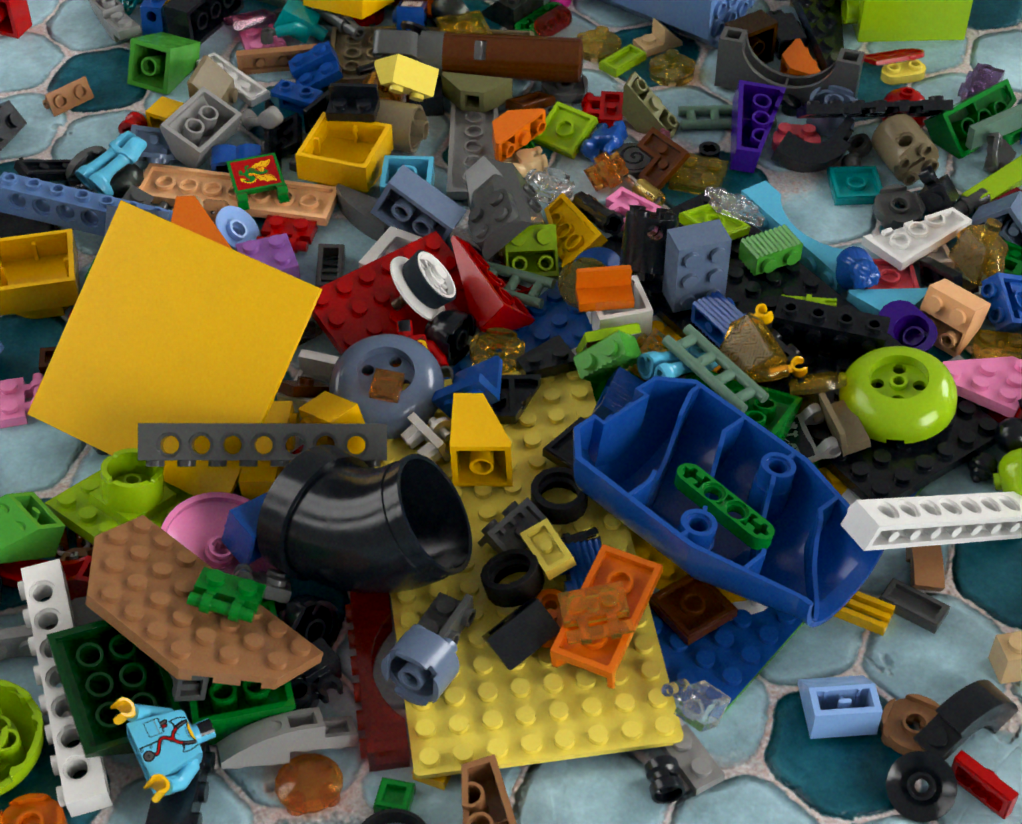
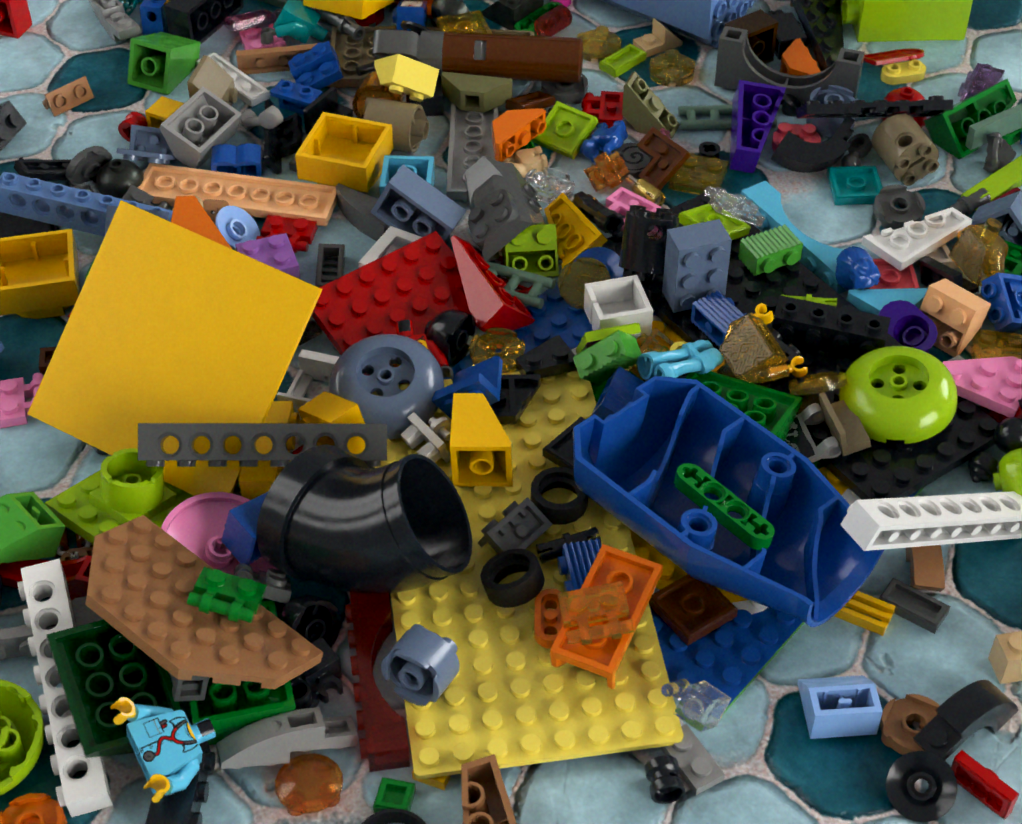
medium azure piece [75,130,147,196] -> none
flag [226,152,289,210] -> none
reddish brown plate [278,376,329,398] -> none
black bracket [326,83,380,122] -> none
clear orange tile [369,368,405,403] -> none
white piece [390,250,457,321] -> none
dark grey bracket [417,592,476,645] -> none
black panel [482,596,561,670] -> none
light yellow plate [519,518,577,581] -> none
orange panel [575,265,635,312] -> none
sand green bar [662,324,769,413] -> none
black brick [918,165,960,214] -> none

